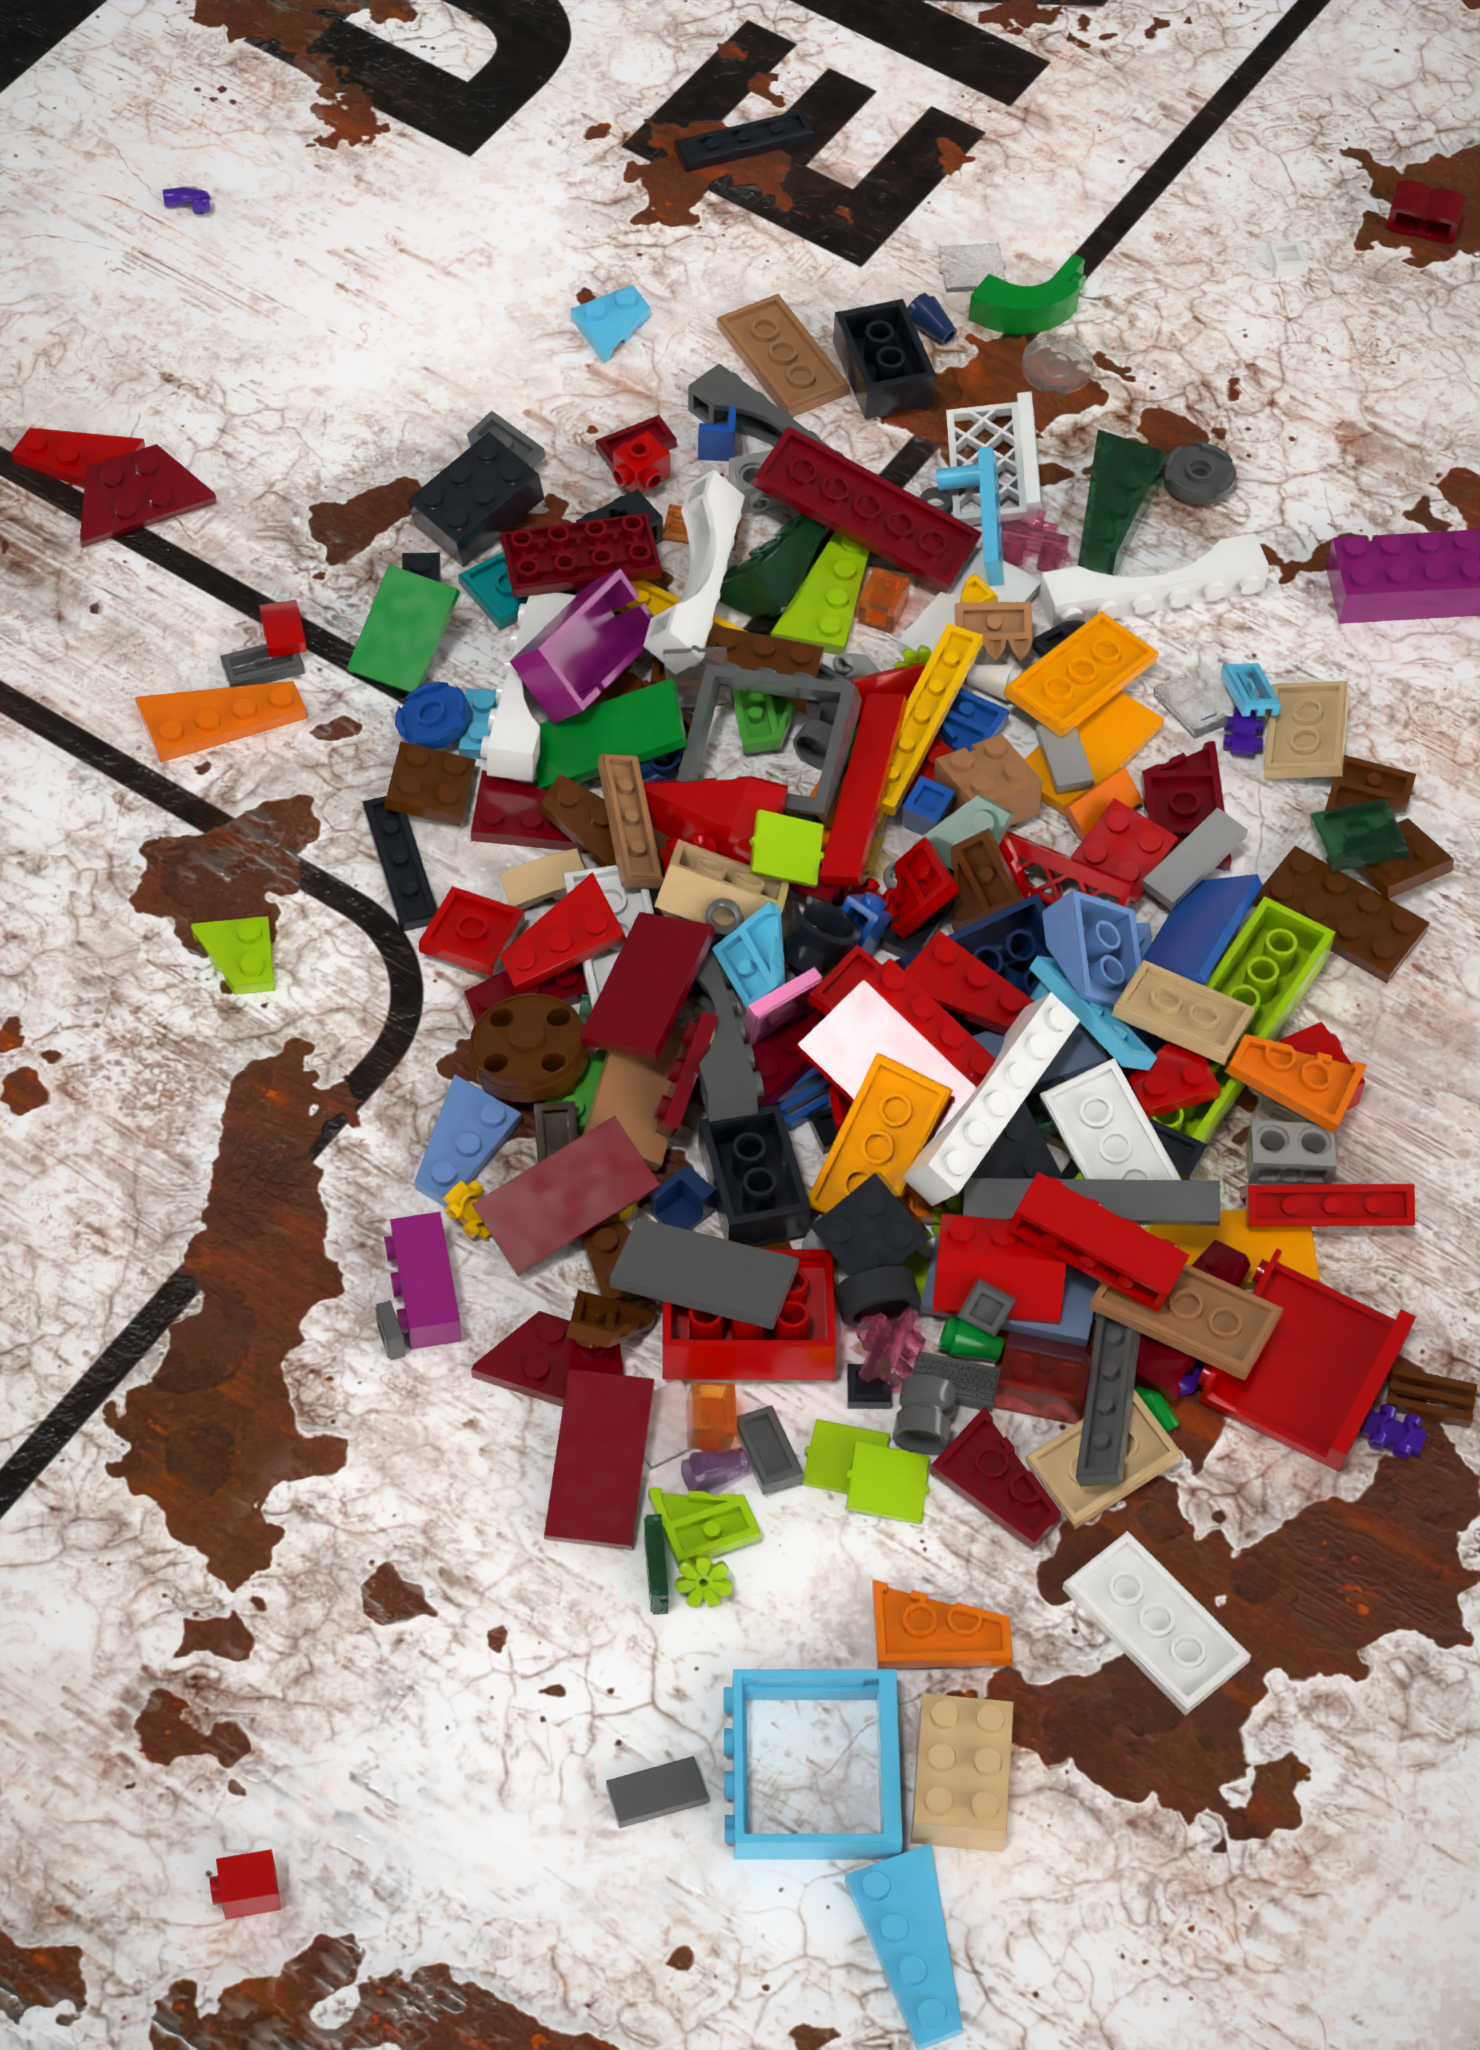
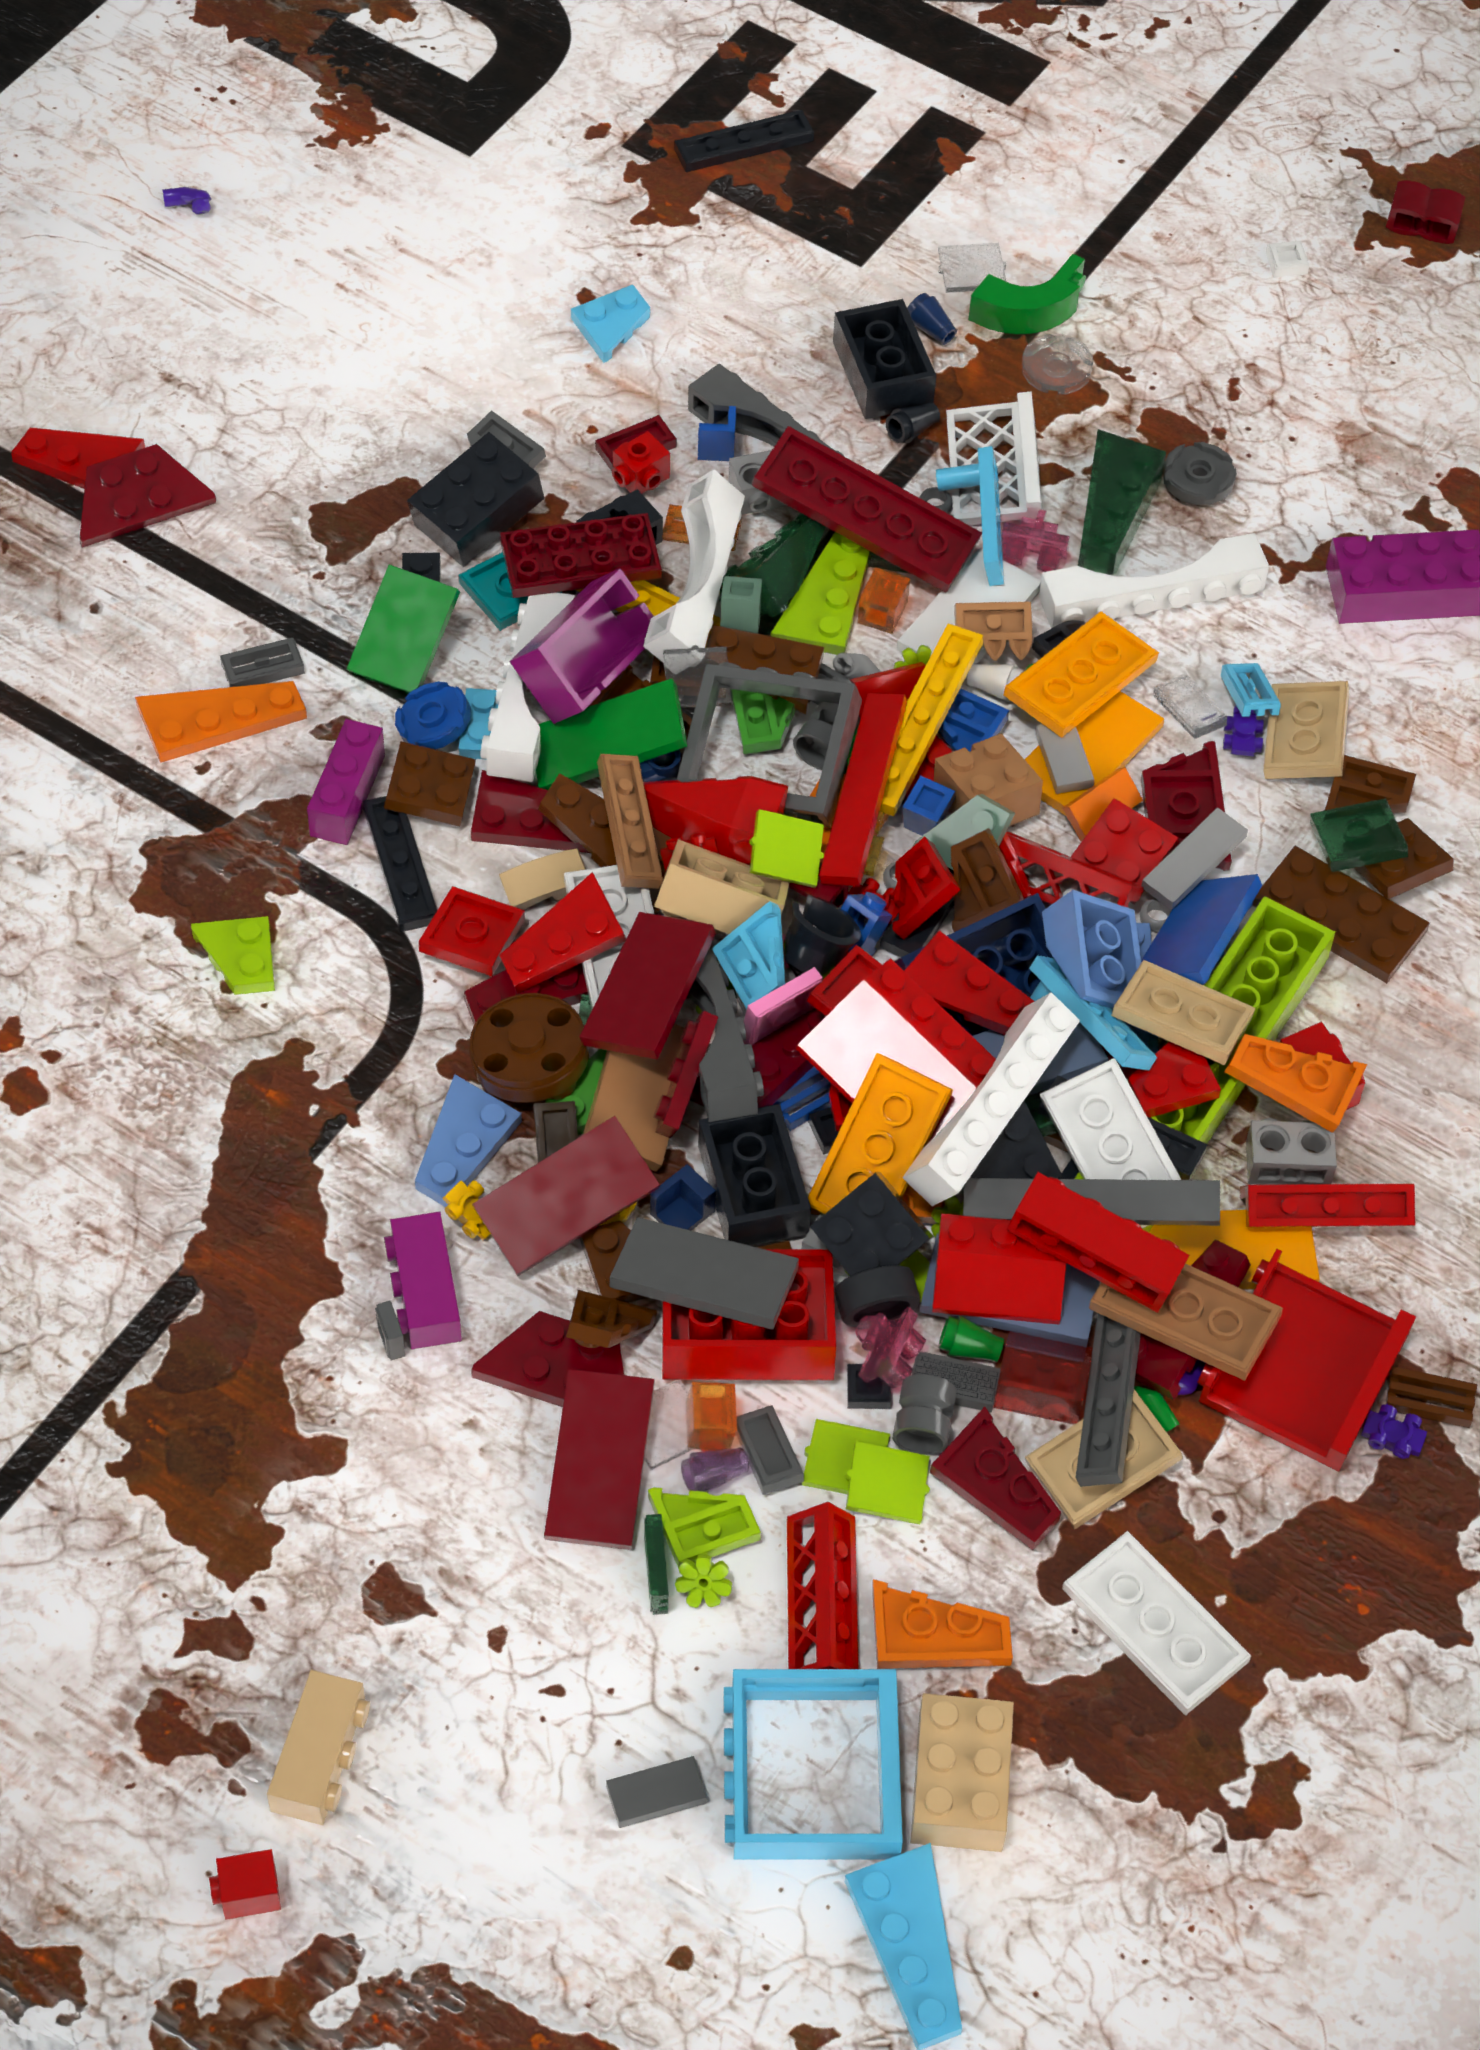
red slope [259,600,307,658] -> none
dark grey piece [705,898,742,935] -> none
medium nougat tile [717,293,850,417] -> none
dark grey tile [957,1277,1016,1337] -> none
yellow tile [960,573,998,603] -> none
none -> tan brick [267,1670,370,1826]
none -> magenta brick [307,719,385,845]
none -> sand green panel [720,576,762,634]
none -> red fence [787,1502,859,1669]
none -> black cone [886,402,940,443]
none -> light grey piece [1139,899,1172,932]

